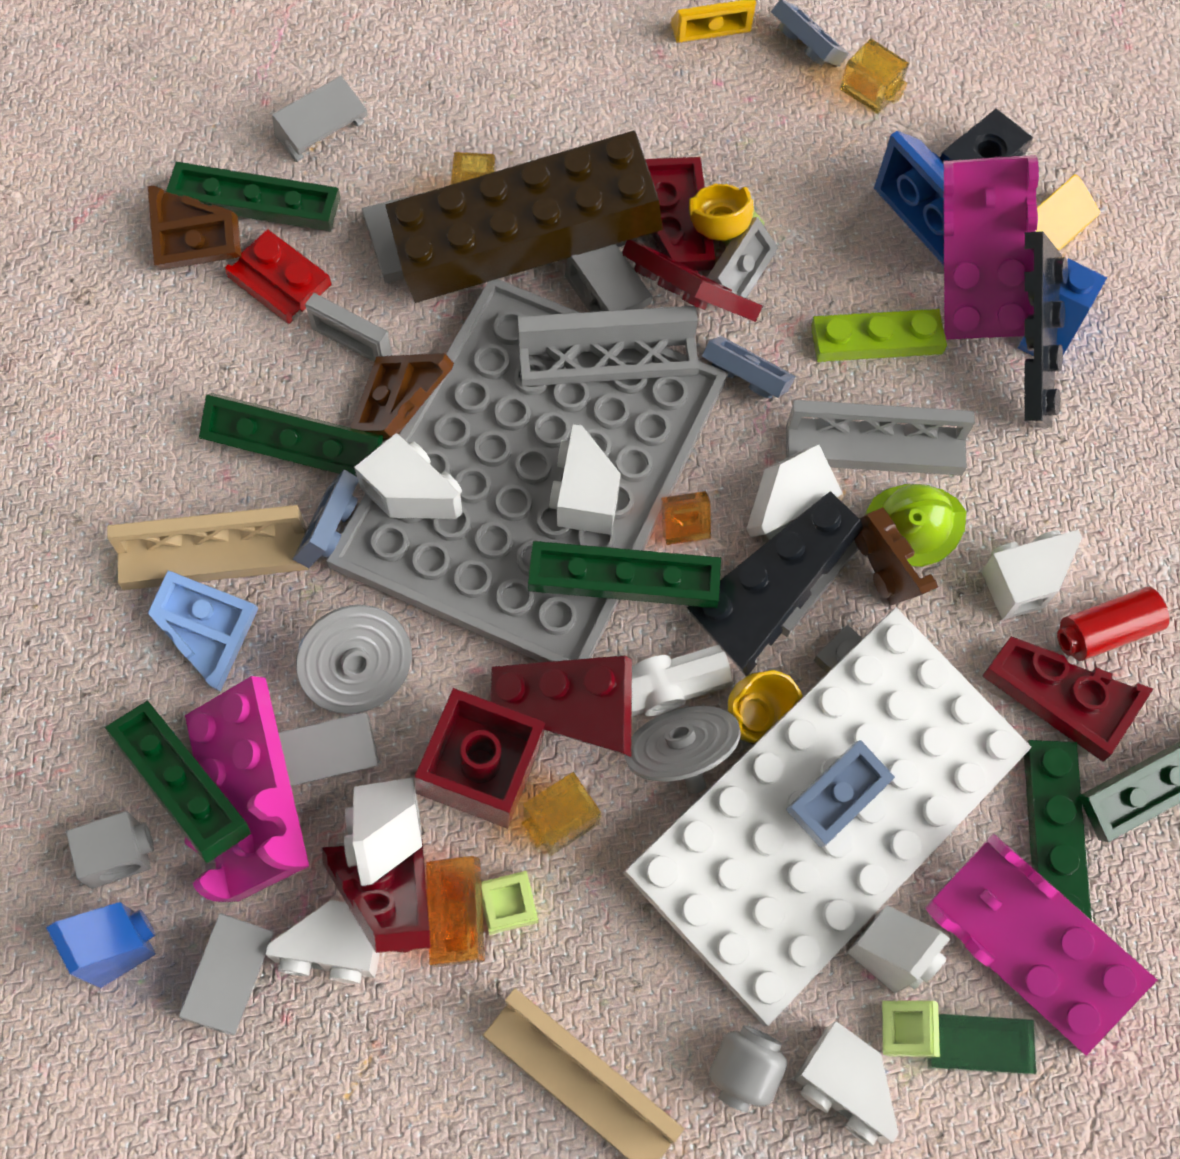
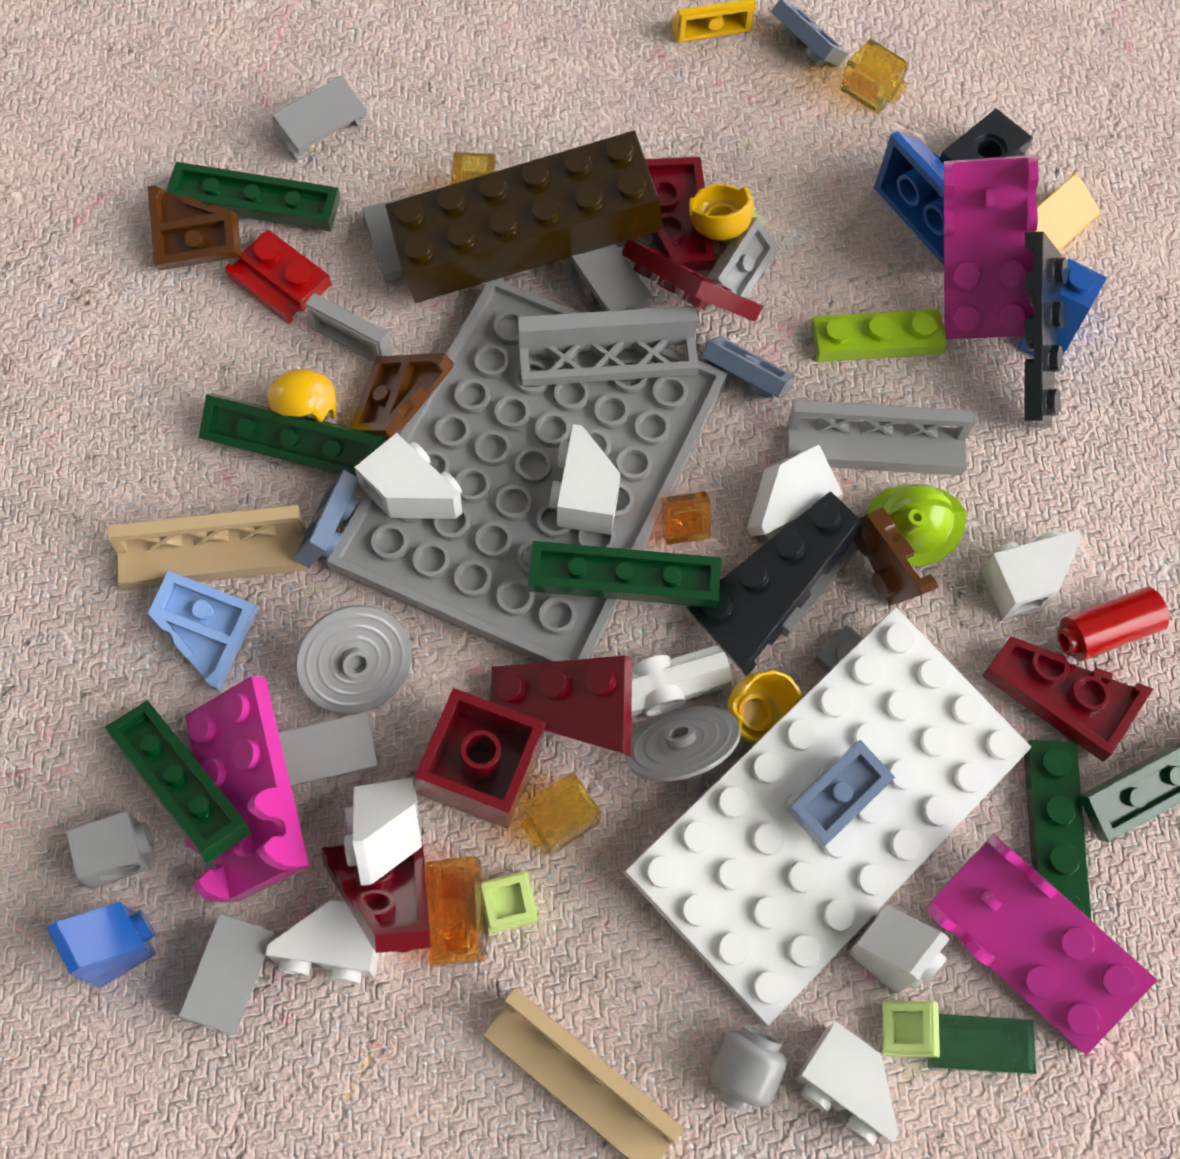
none -> yellow hair [267,369,337,422]

